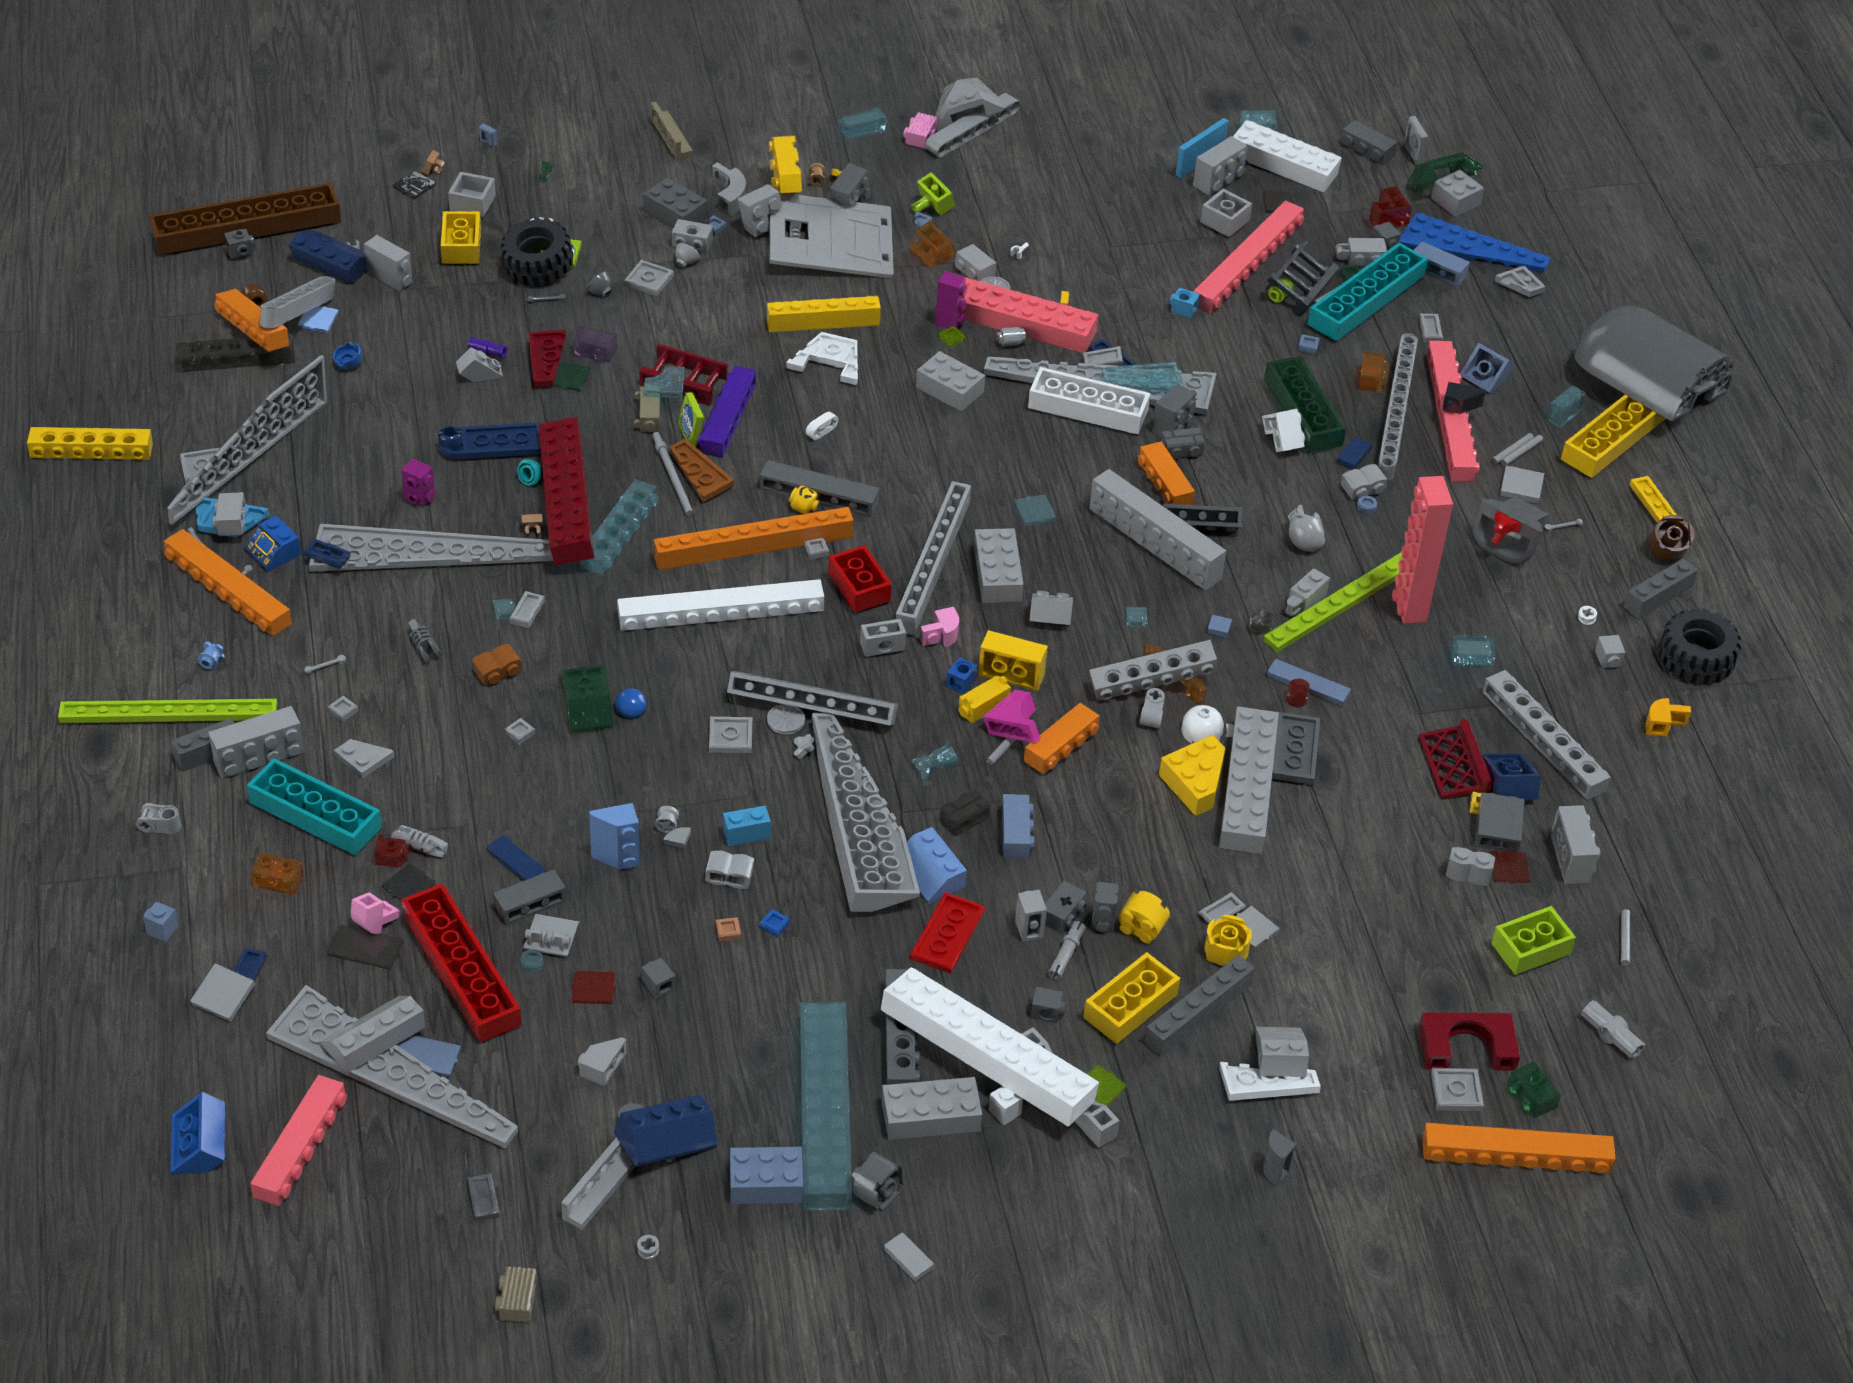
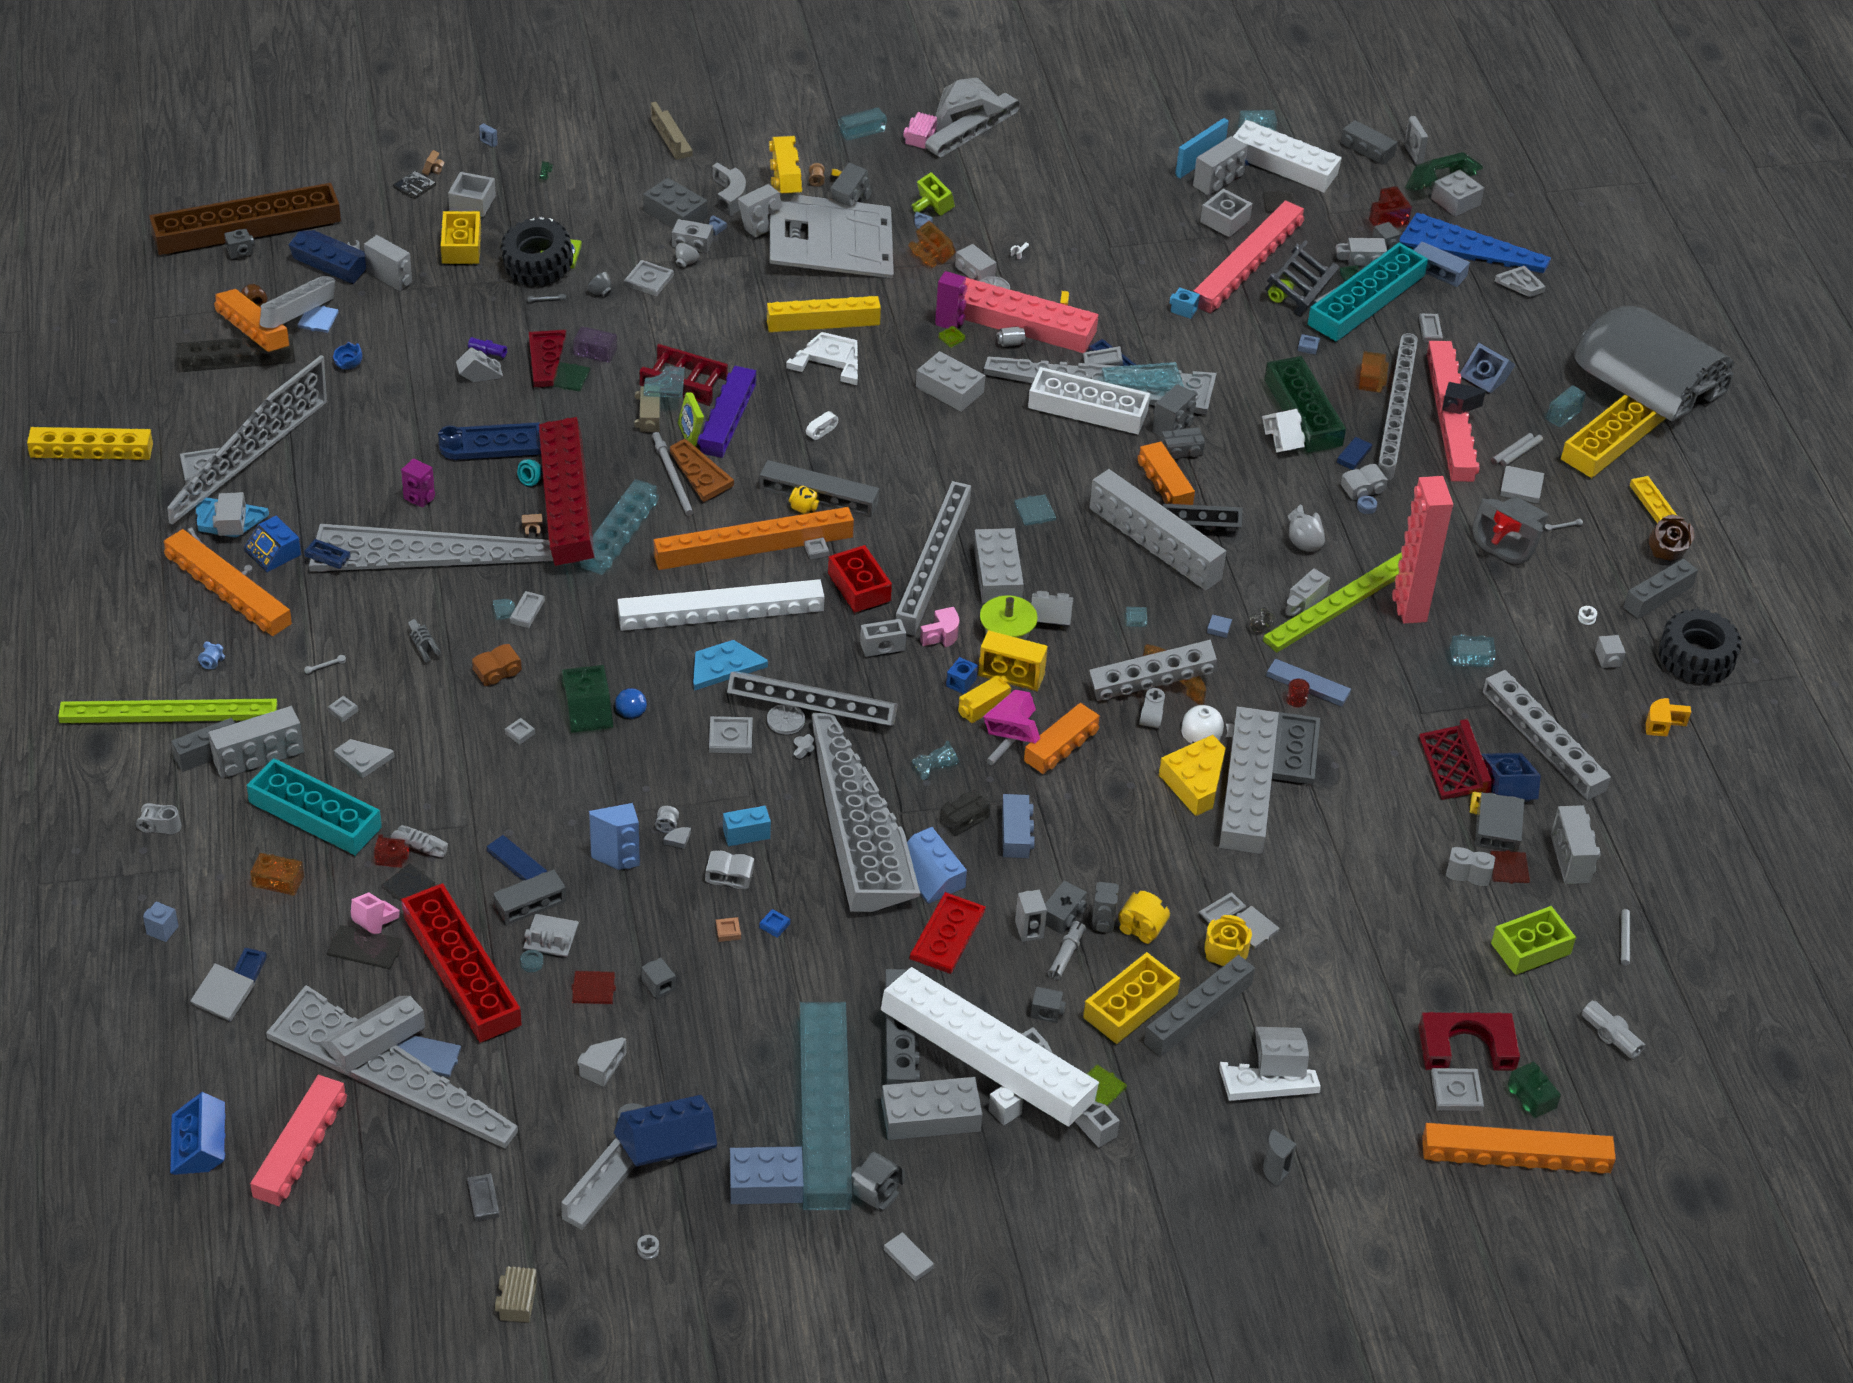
none -> dark azure wing [693,640,768,690]
none -> lime piece [980,595,1038,640]

